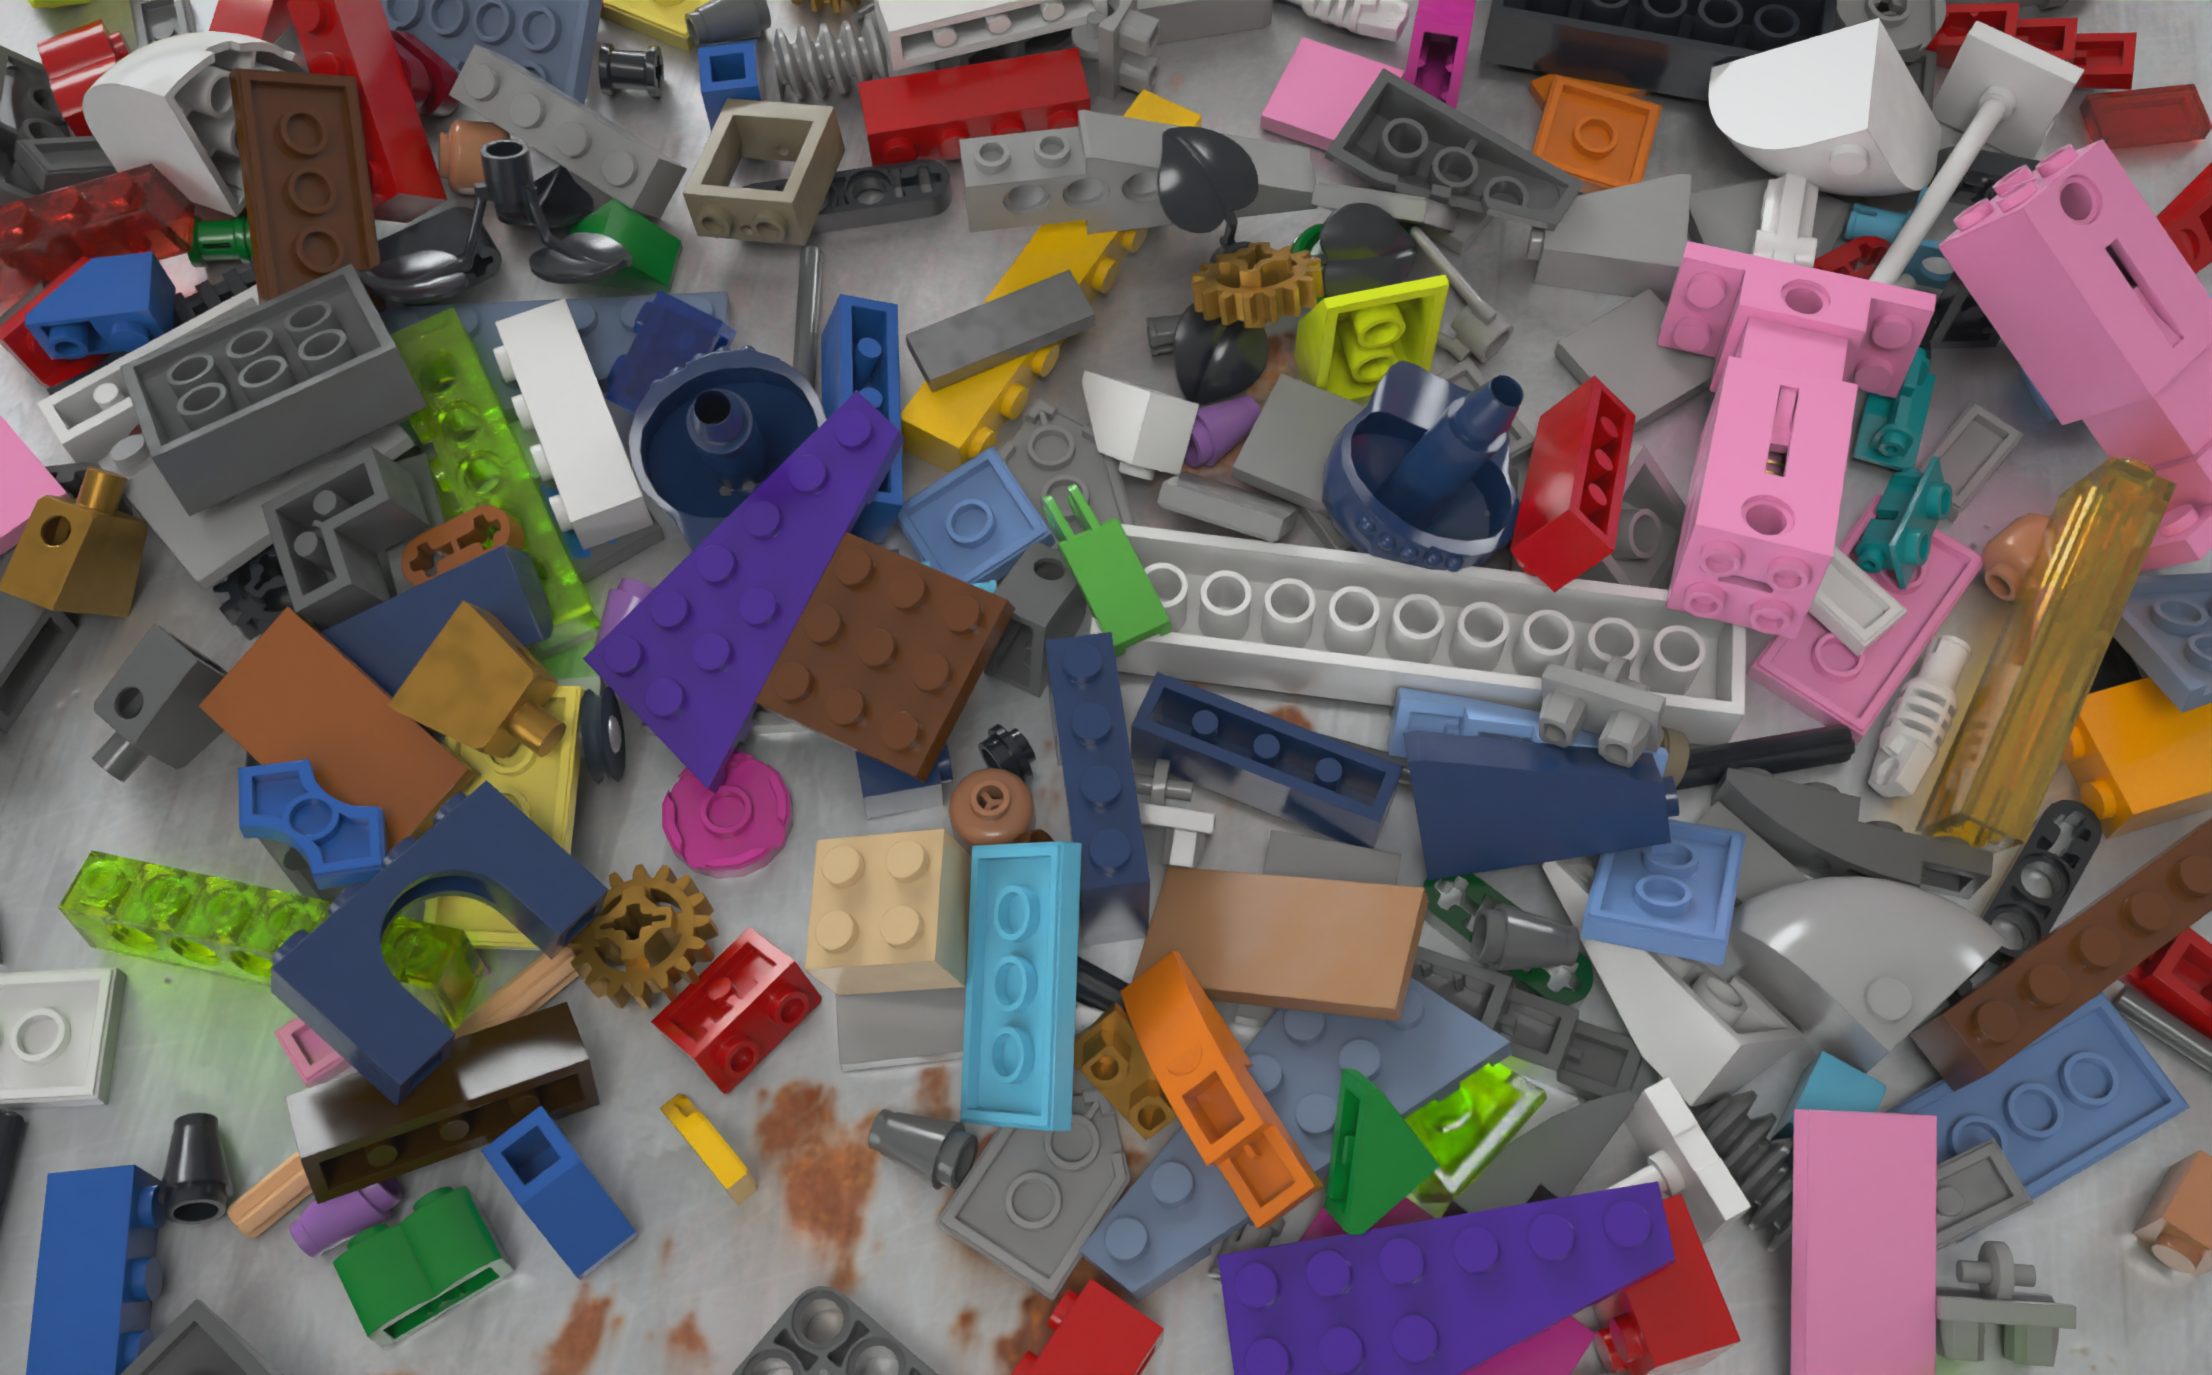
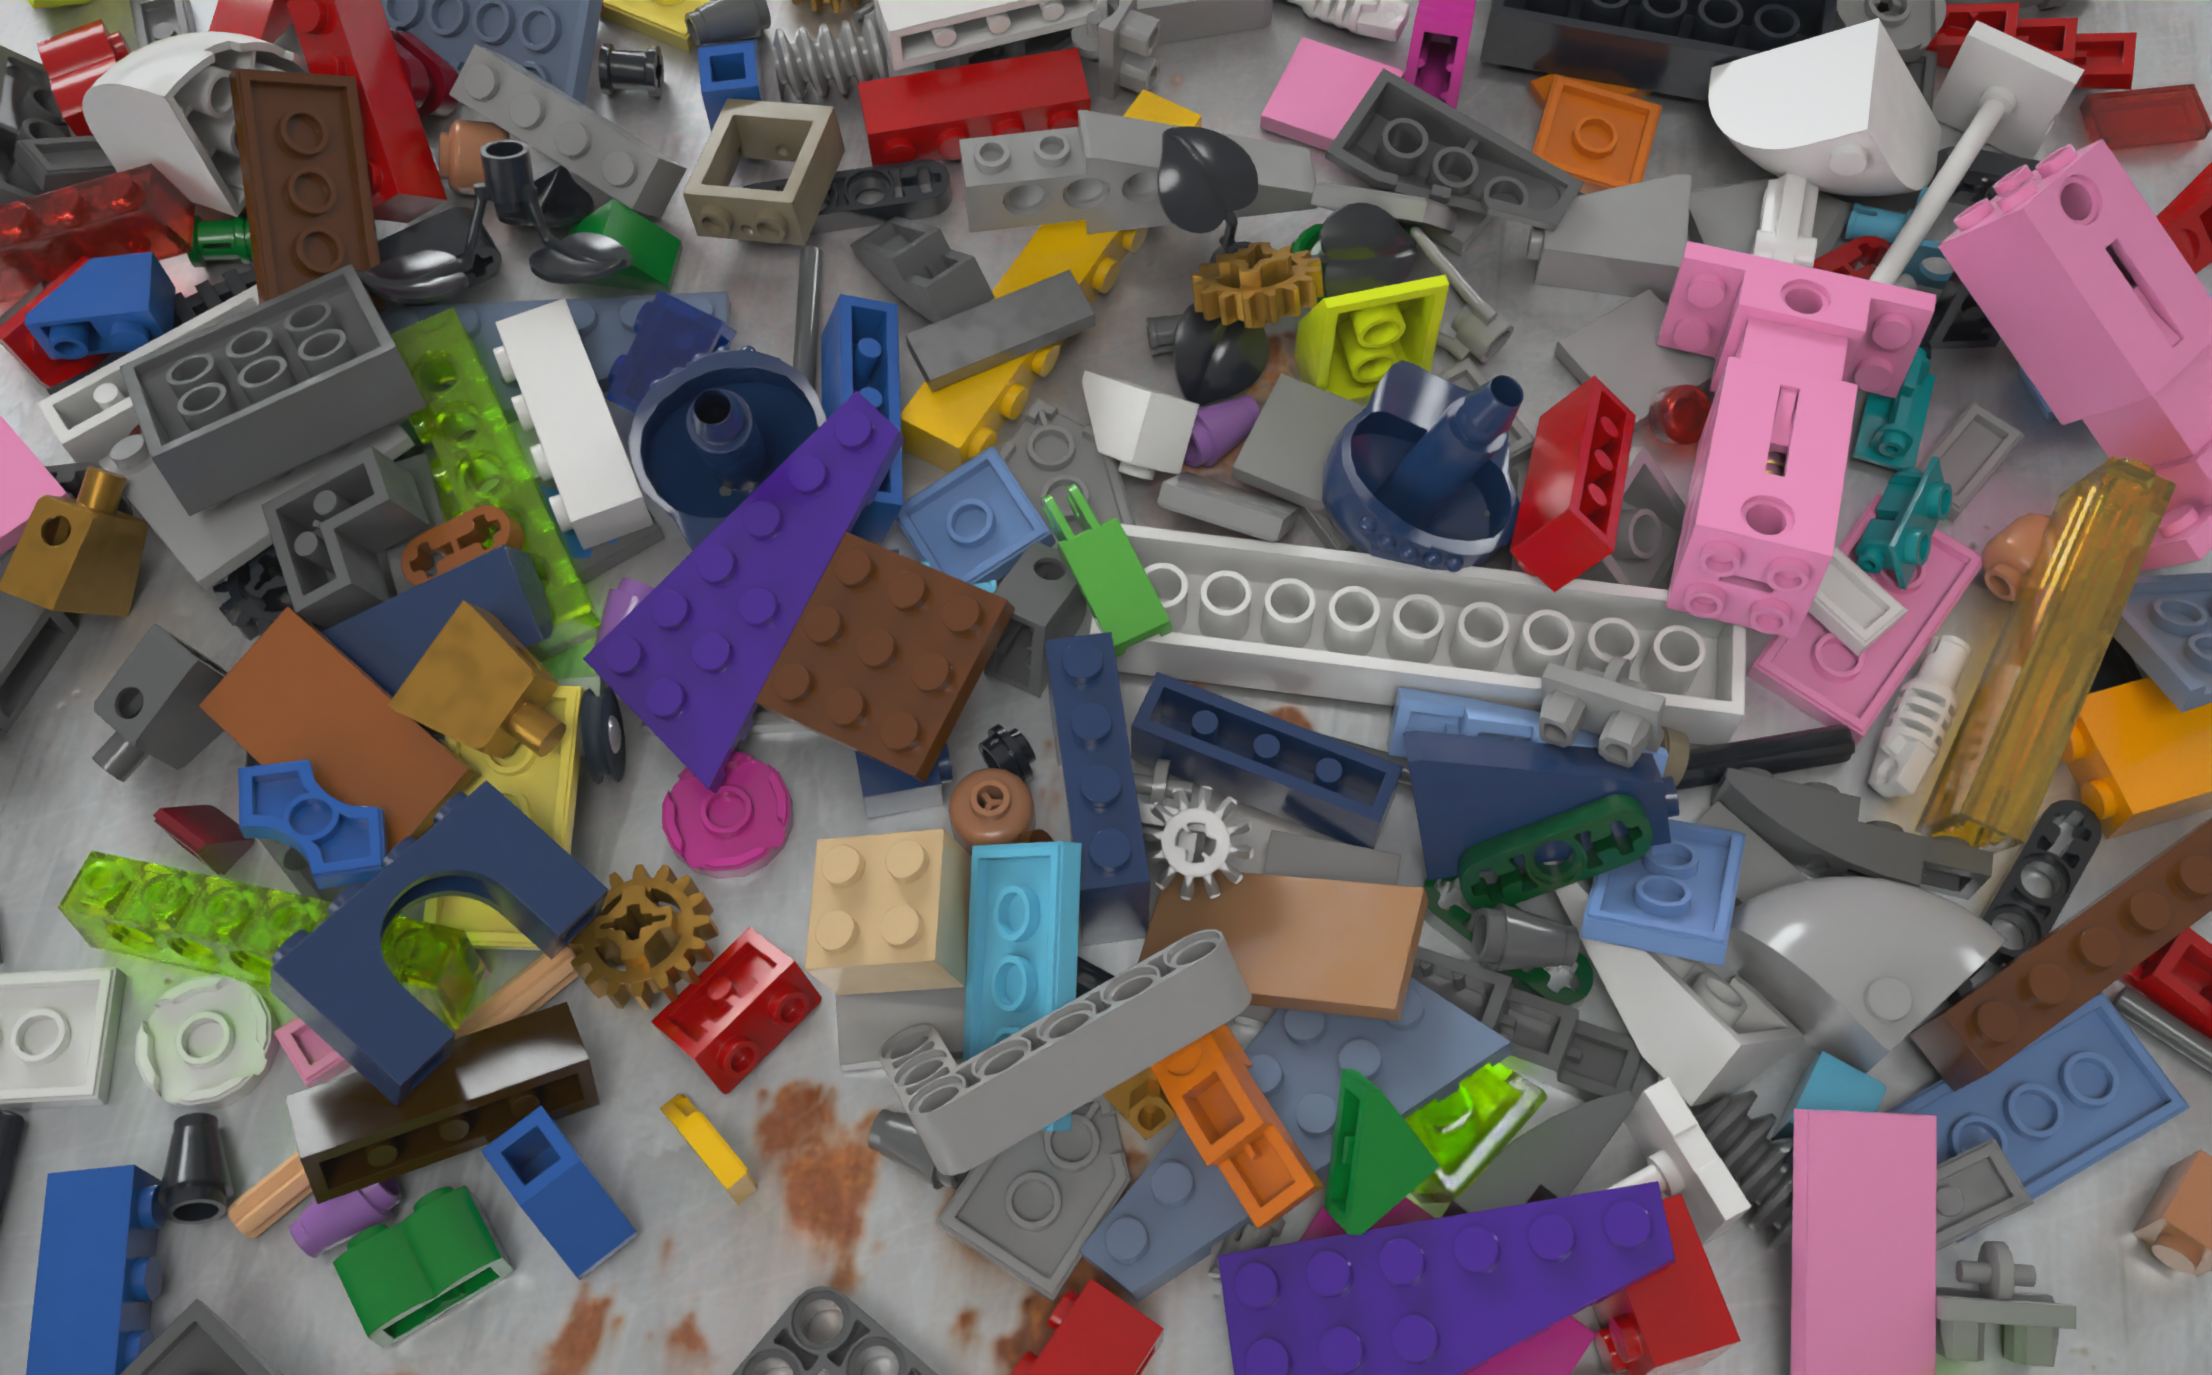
none -> white tile [135,974,279,1112]
none -> dark red slope [153,805,255,875]
none -> dark grey slope [850,216,995,323]
none -> light grey beam [878,929,1252,1176]
none -> light grey gear [1142,786,1254,900]
none -> dark green beam [1457,794,1653,910]
none -> clear red tile [1648,384,1711,446]

